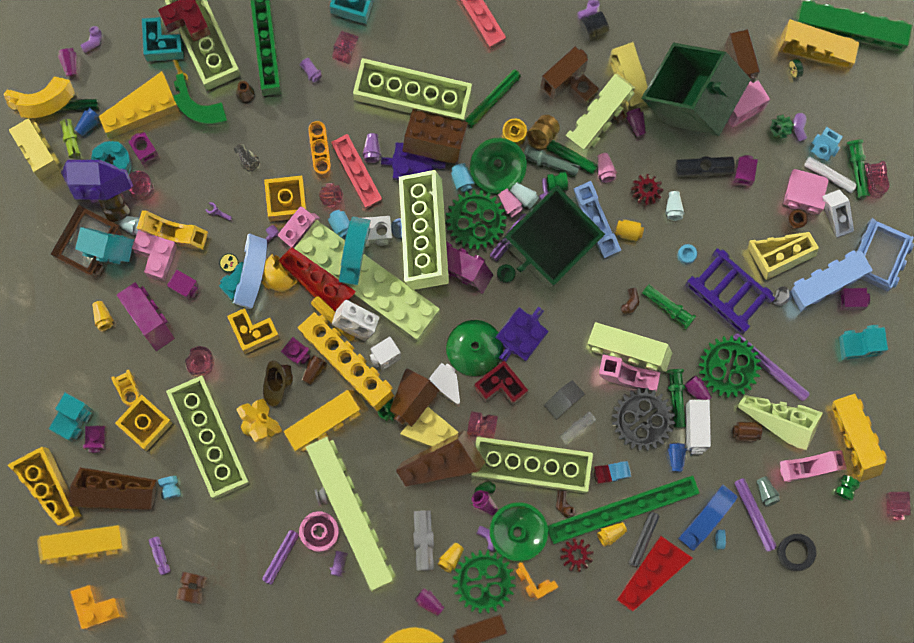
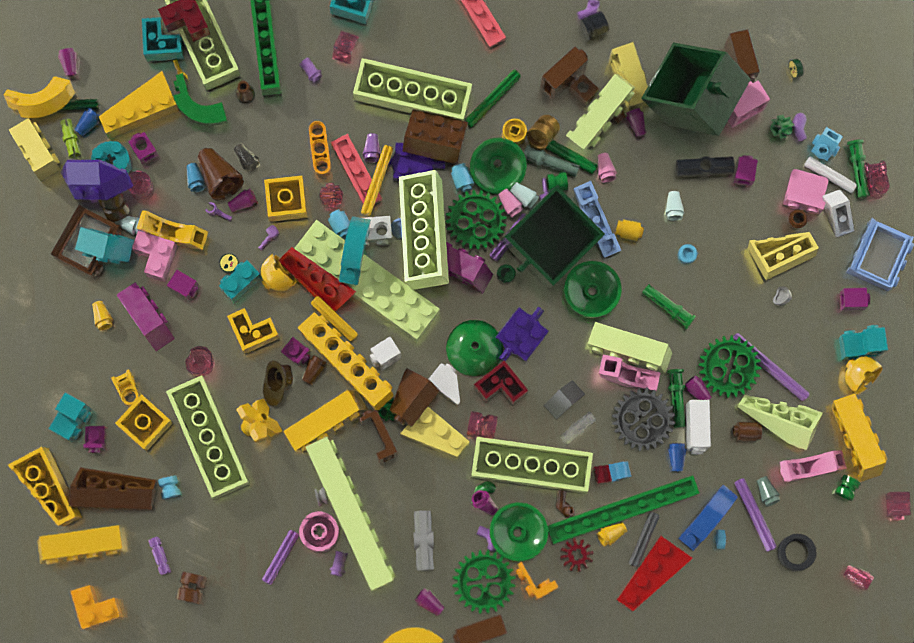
medium lavender arm [80,26,102,53] -> none
light blue slope [233,234,267,309] -> none
bright pink bracket [278,207,320,247] -> none
white brick [331,300,379,341] -> none
reddish brown wedge [395,430,486,487] -> none
yellow cone [438,543,464,573] -> none
reddish brown arm [621,288,639,314] -> none
dark red gear [631,174,663,206] -> none
dark purple fence [685,248,775,335] -> none
yellow wedge [778,19,859,69] -> none
light blue wedge [790,250,873,312] -> none
green brick [796,0,912,51] -> none
none -> dark azure cone [186,163,206,192]
none -> reddish brown cone [197,148,244,201]
none -> magenta cone [228,188,257,212]
none -> reddish brown panel [359,409,398,465]
none -> yellow axle [361,145,393,216]
none -> green dish [564,261,622,318]
none -> clear pink cone [844,565,874,590]
none -> yellow cylinder [845,356,883,395]

